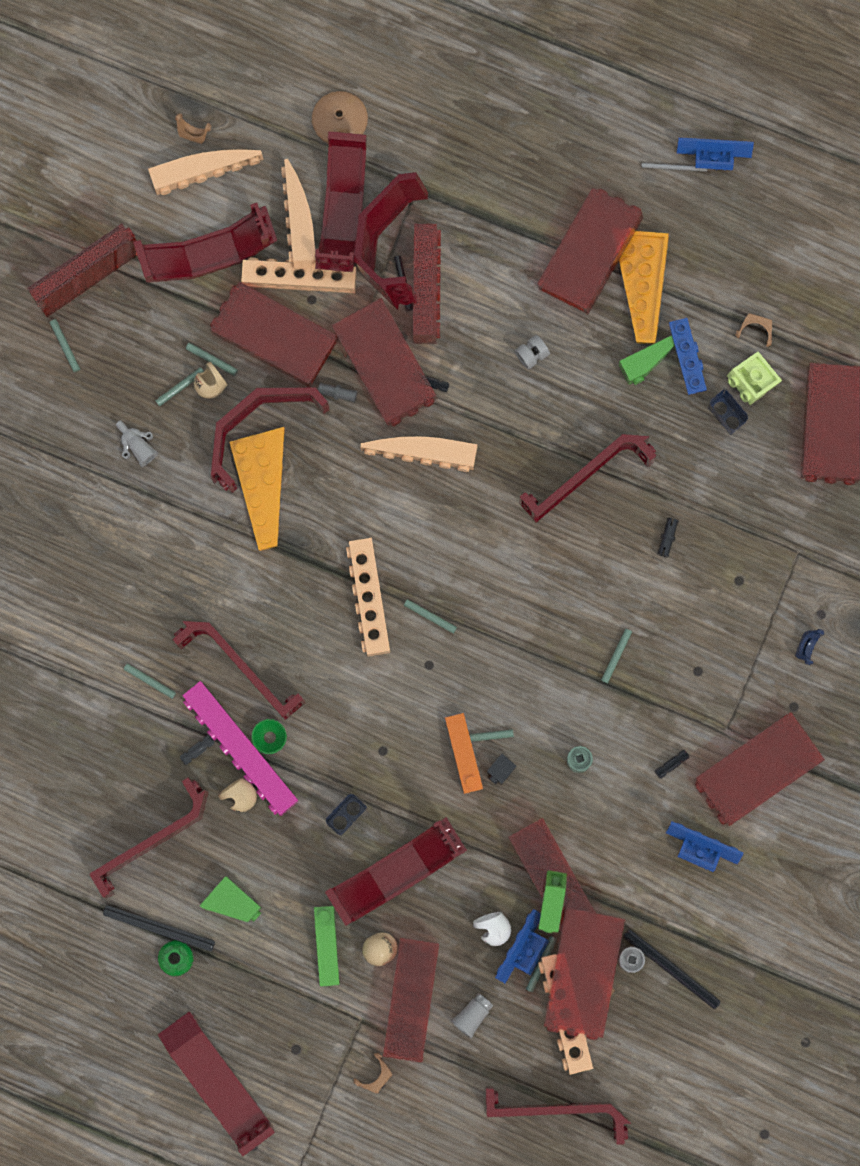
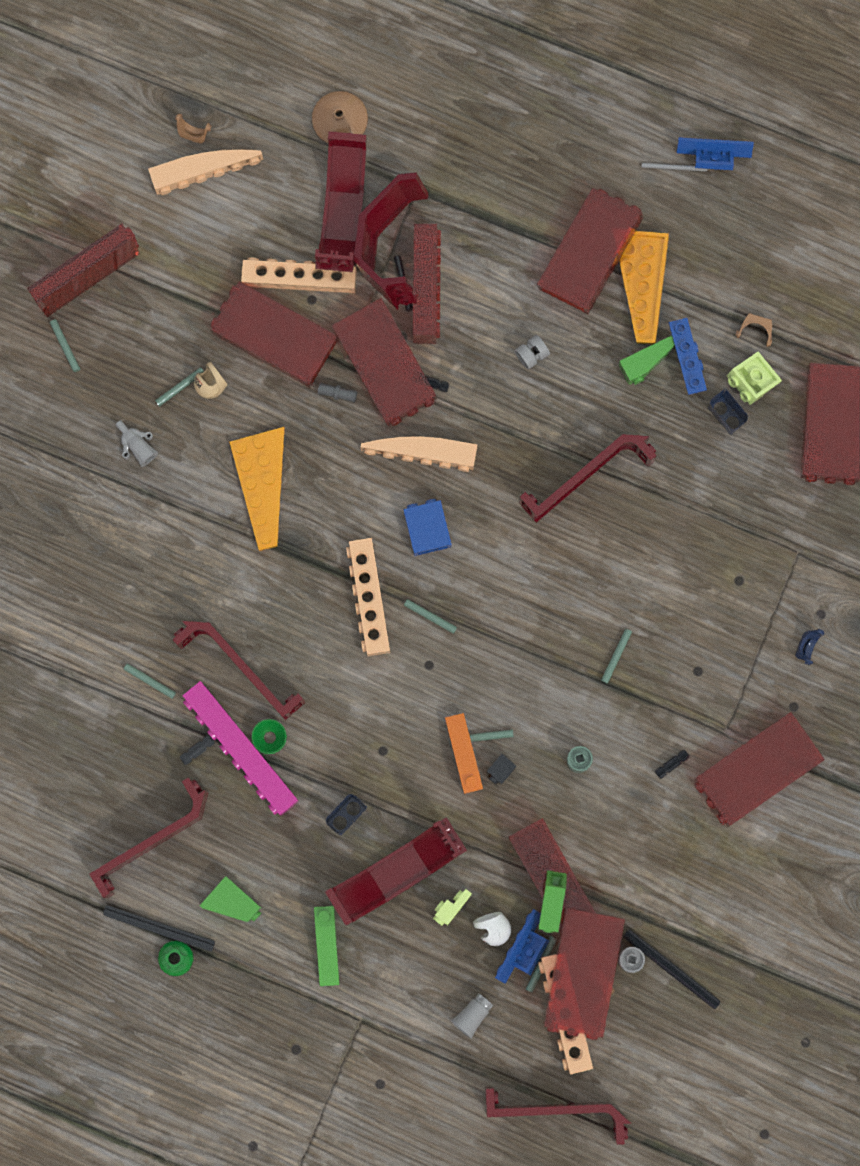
dark red panel [133,203,277,282] -> none
dark red panel [157,1011,275,1157] -> none
sand green bar [186,343,238,376] -> none
dark red panel [211,387,330,493] -> none
tan helmet [218,778,257,812] -> none
light nougat slope [281,159,316,269] -> none
medium nougat helmet [353,1052,393,1094] -> none
tan helmet [362,933,397,966] -> none
clear red brick [383,938,439,1063] -> none
black pin [657,517,679,558] -> none
blue bracket [666,822,744,872] -> none
none -> blue brick [403,499,452,556]
none -> yellowish green plate [433,889,472,926]

